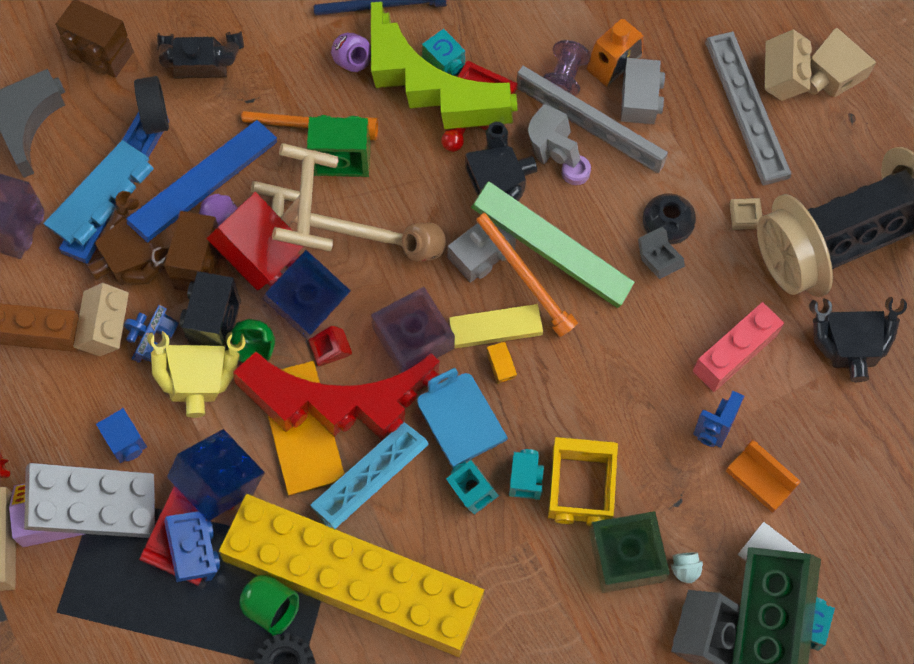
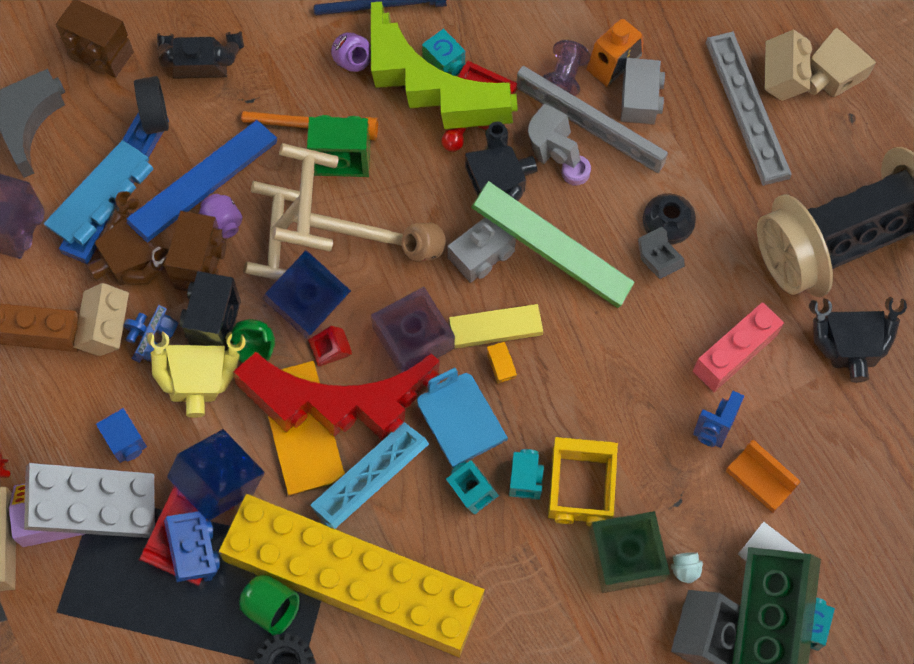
red brick [206,191,304,291] -> none
orange piece [476,213,578,337] -> none
tan tile [729,198,762,230] -> none

